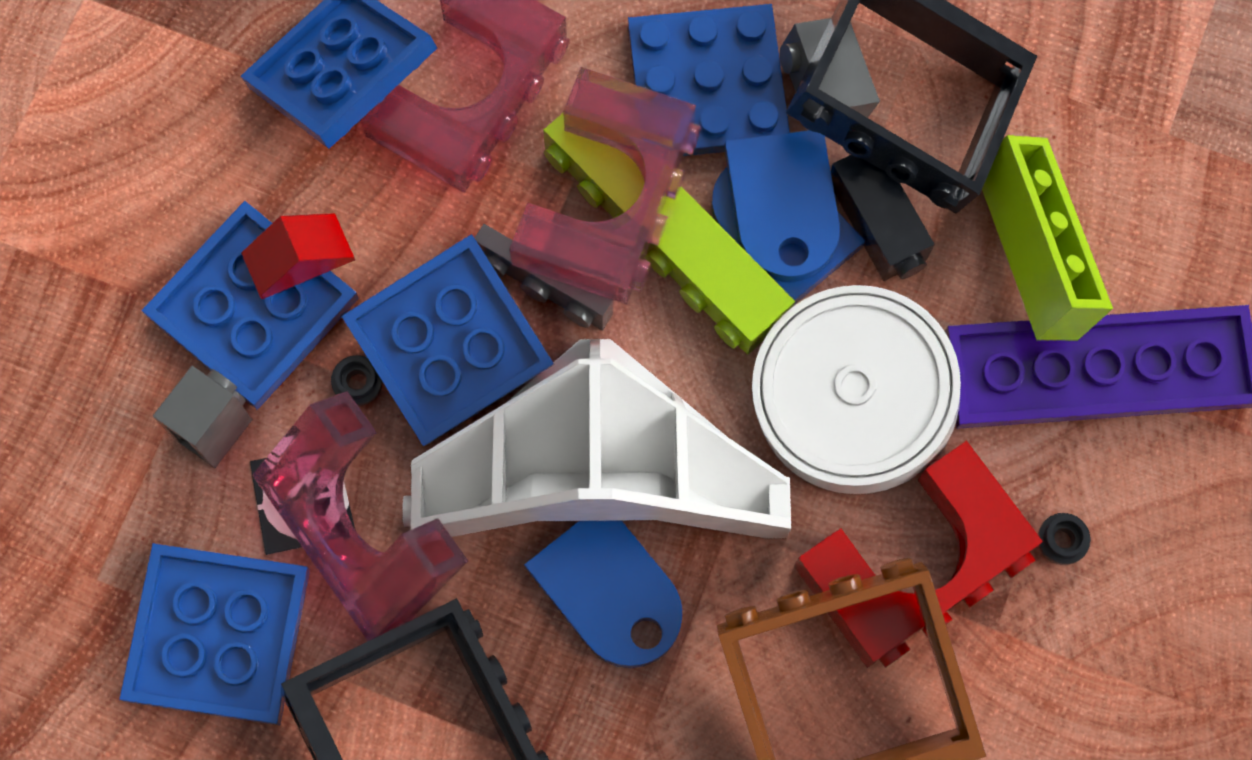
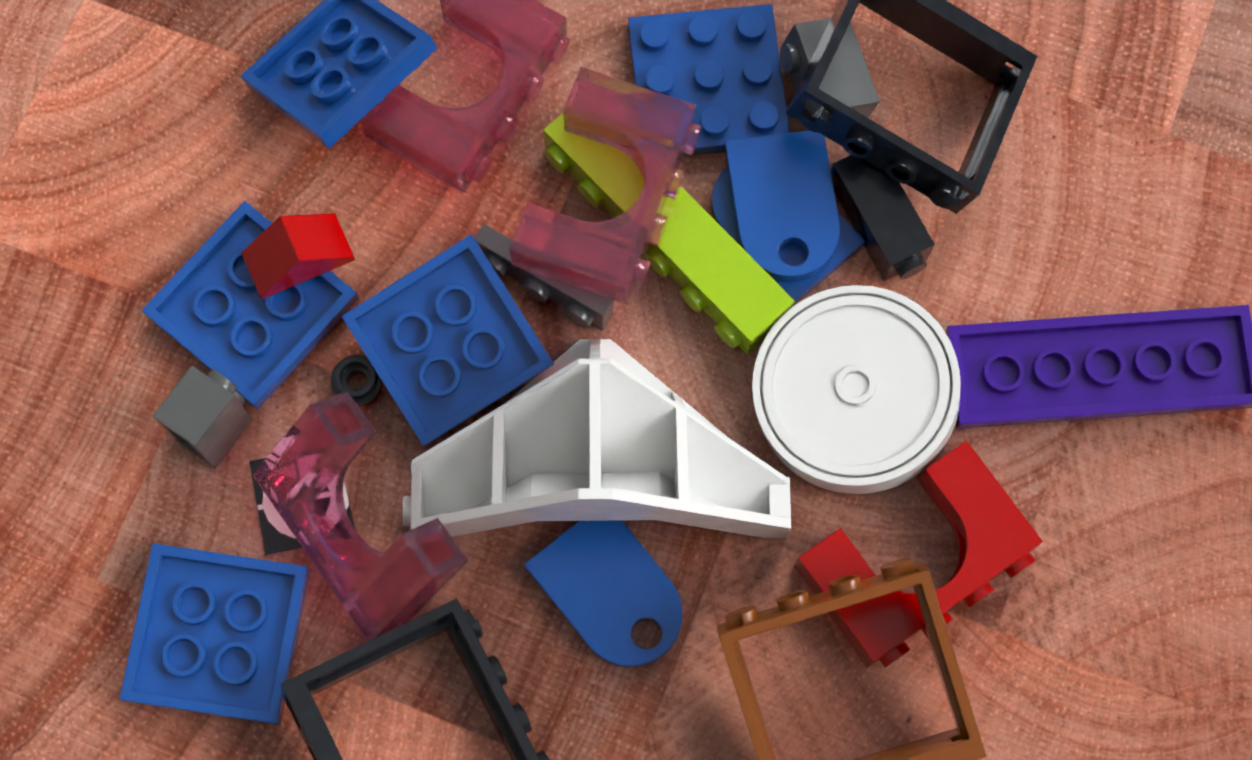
lime brick [982,135,1113,341] -> none
black plate [1038,513,1091,565] -> none

